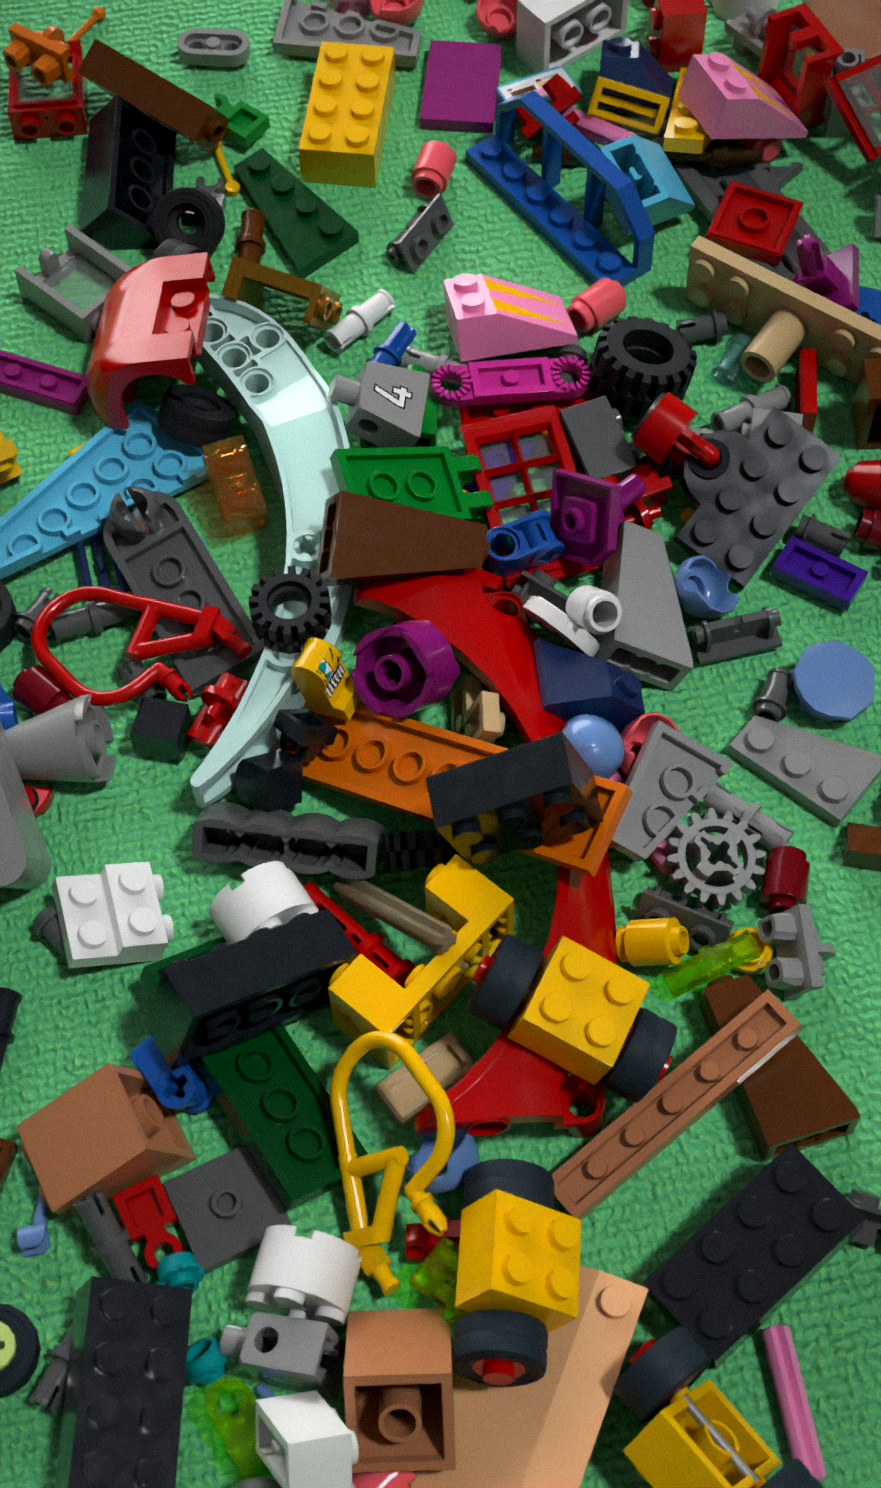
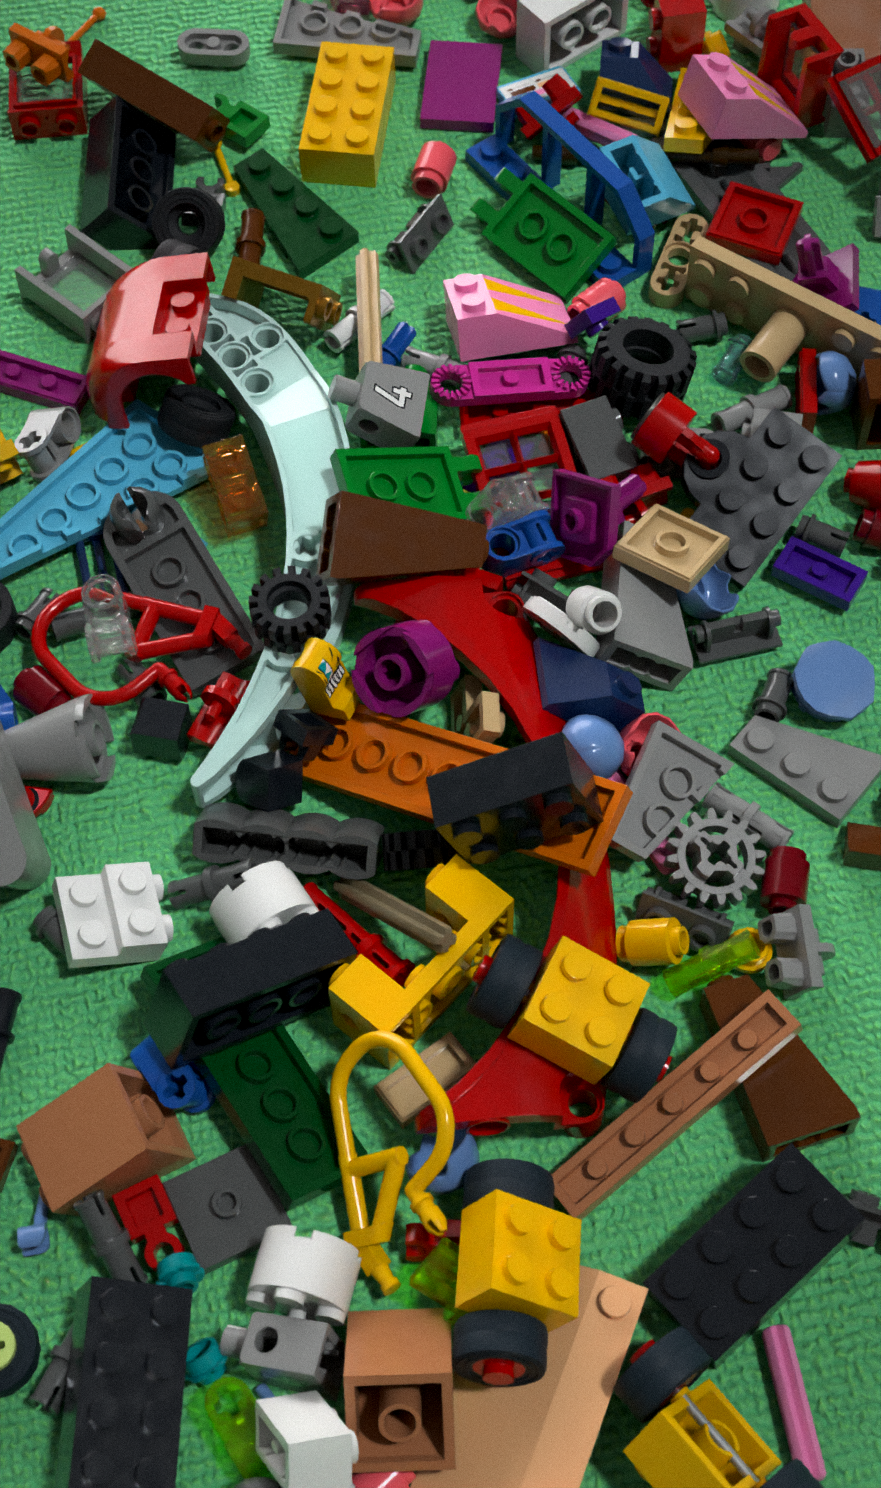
none -> light grey piece [14,406,81,482]
none -> clear piece [81,574,138,664]
none -> dark grey pin [167,857,259,910]
none -> tan axle [355,248,383,372]
none -> clear piece [466,472,551,534]
none -> green tile [470,167,618,303]
none -> dark purple plate [564,296,621,339]
none -> tan plate [612,503,730,594]
none -> tan beam [649,214,709,308]
none -> yellow plate [703,30,731,58]
none -> medium blue hair [816,351,857,416]

